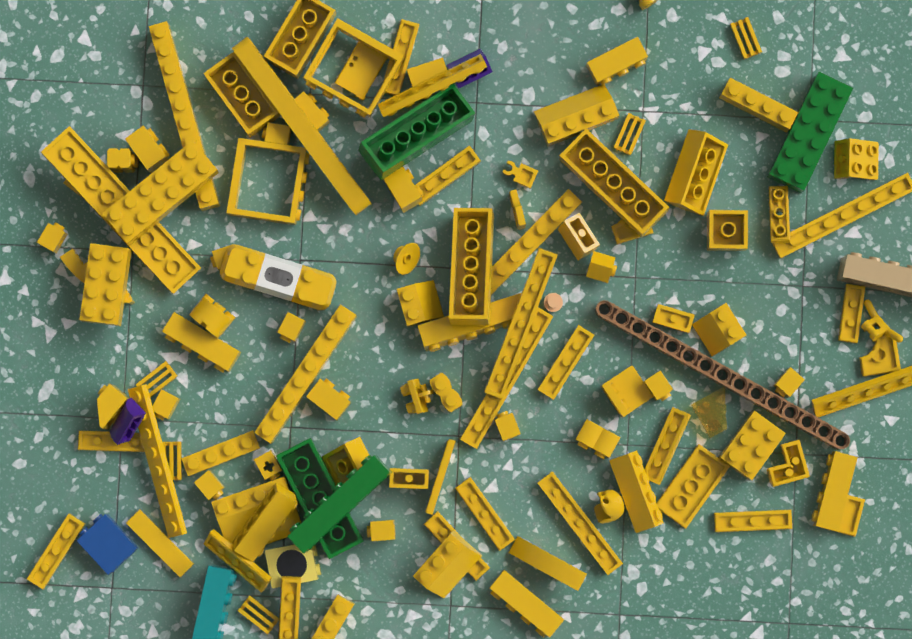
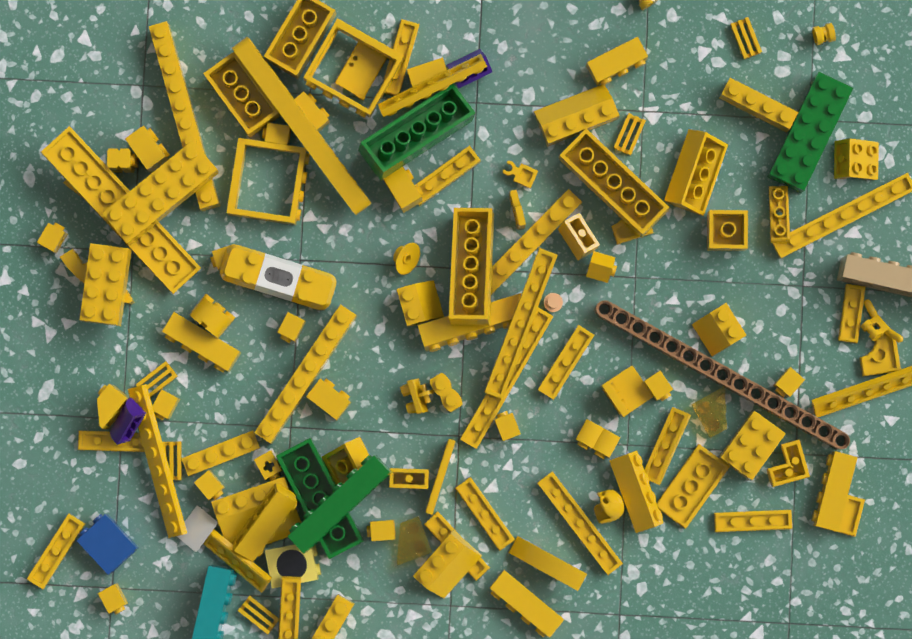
yellow tile [126,509,194,578] -> none
yellow plate [652,304,695,334] -> none
none -> yellow brick [98,583,128,615]
none -> white sticker [177,506,218,552]
none -> clear yellow wing [397,516,432,566]
none -> yellow wheel [812,23,836,45]

